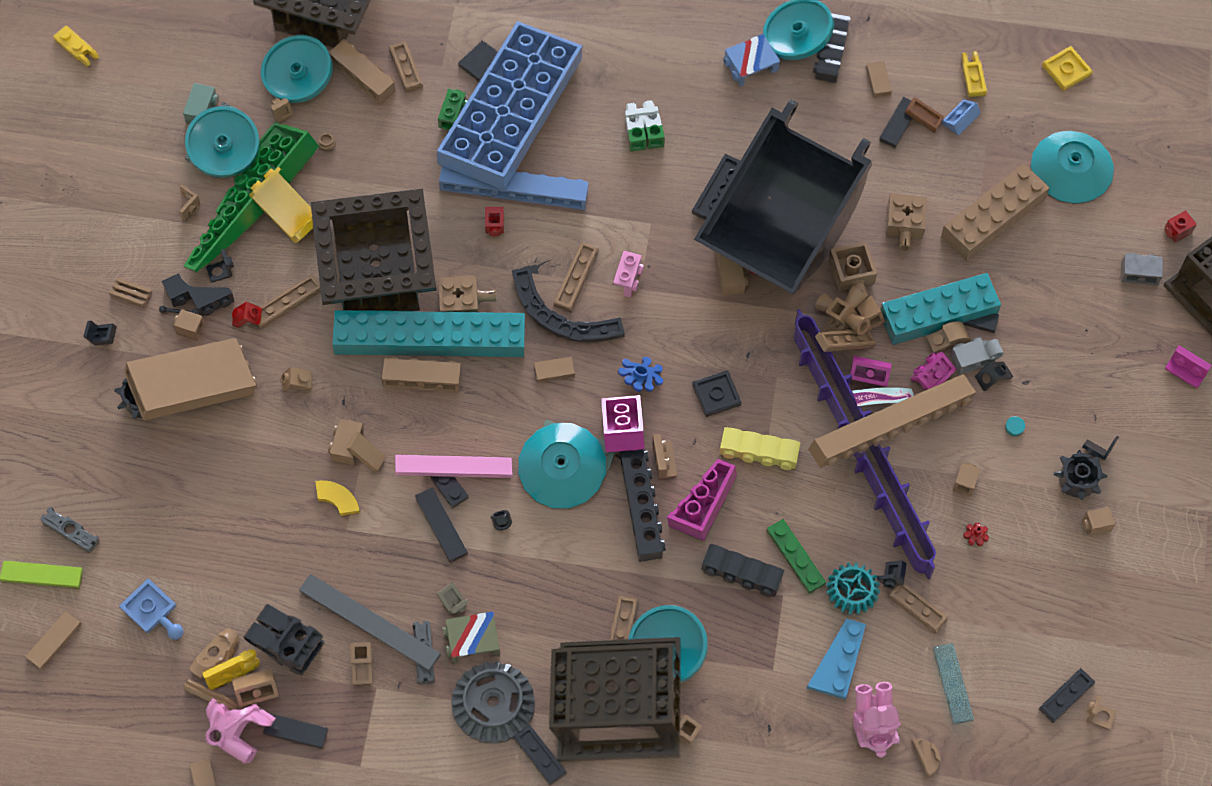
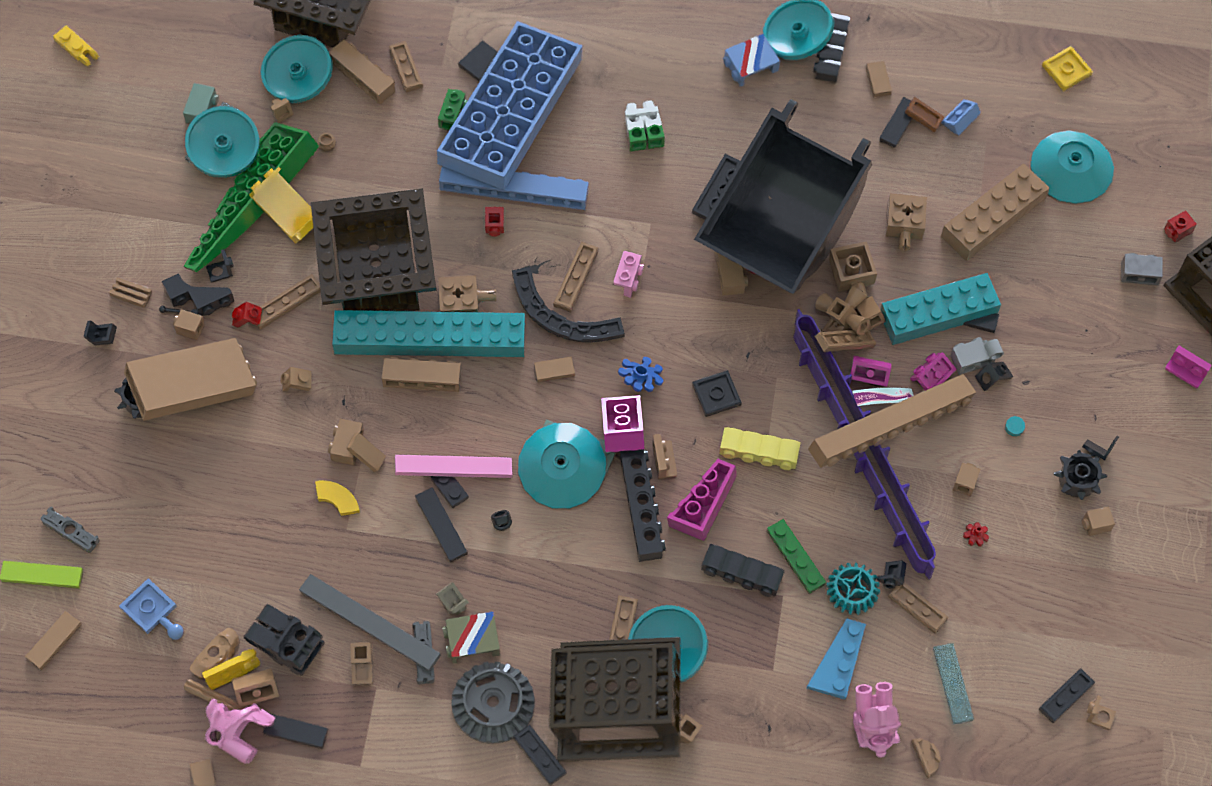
medium nougat bracket [179,184,201,222] -> none
medium nougat brick [927,322,971,354] -> none
yellow hinge [961,51,987,97] -> none

